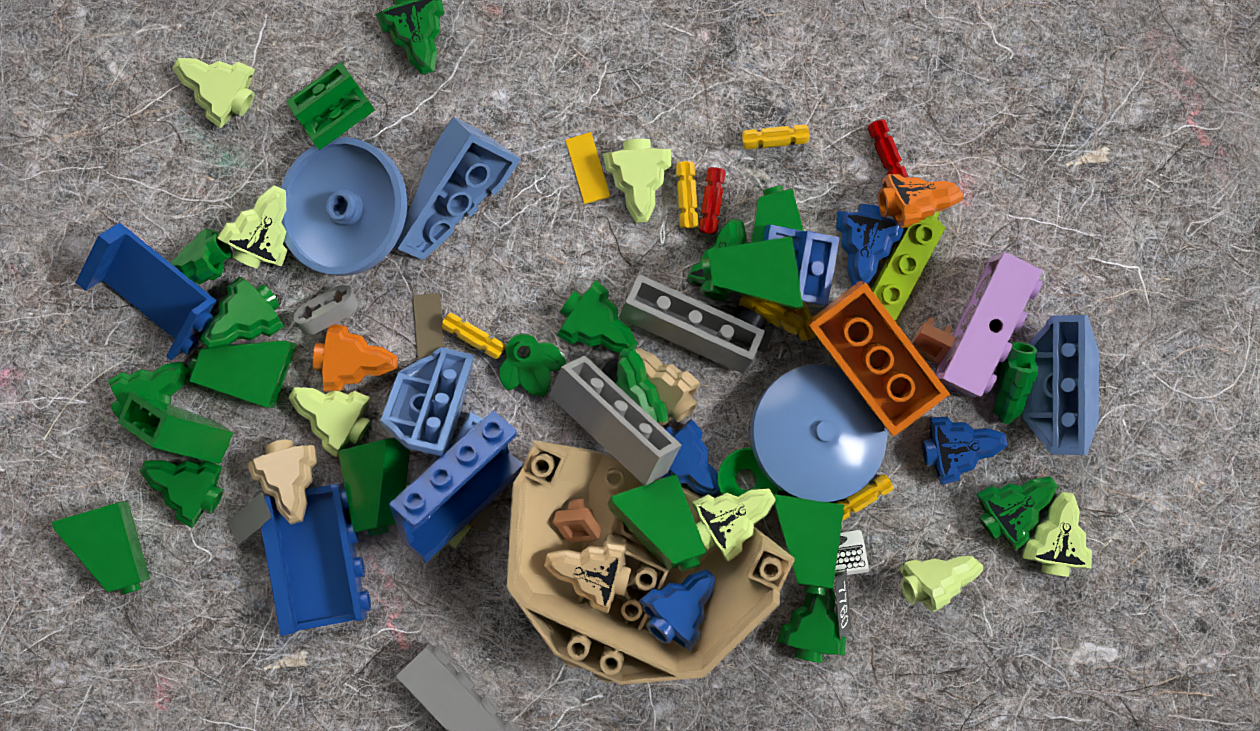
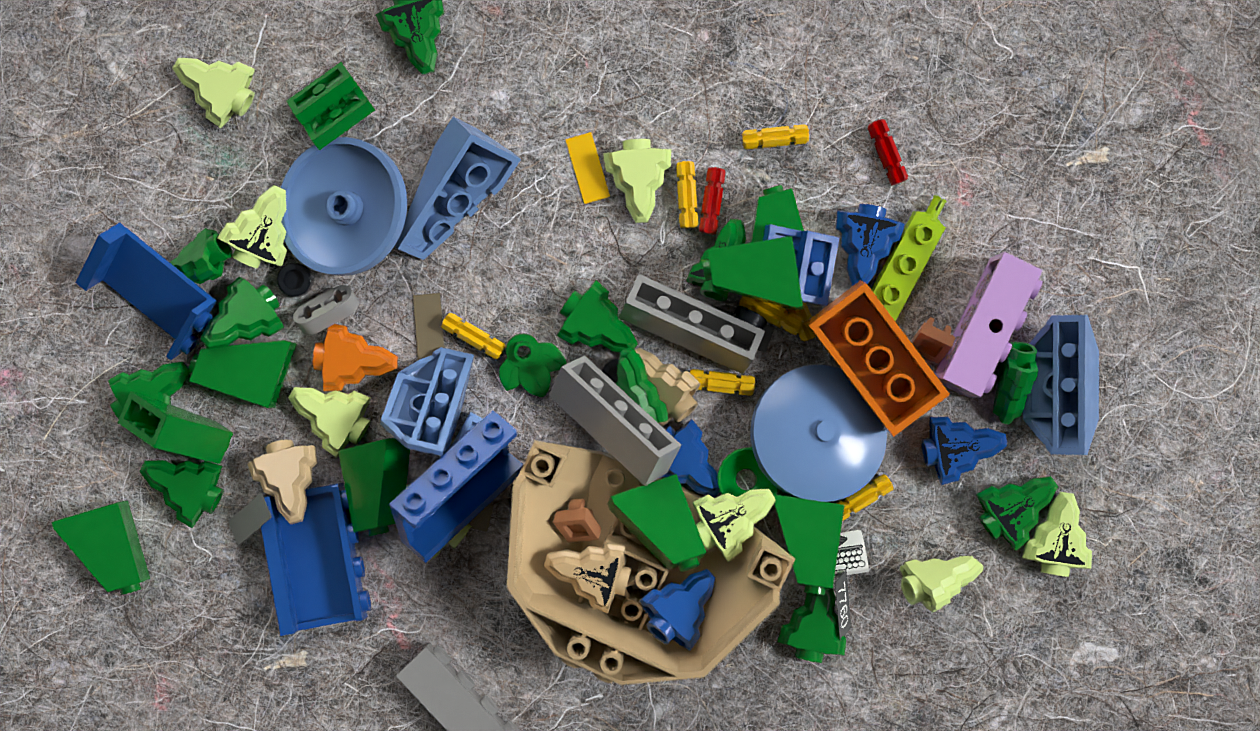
orange rock [878,174,964,228] -> none
none -> black tile [277,263,313,297]
none -> yellow axle [689,369,755,396]

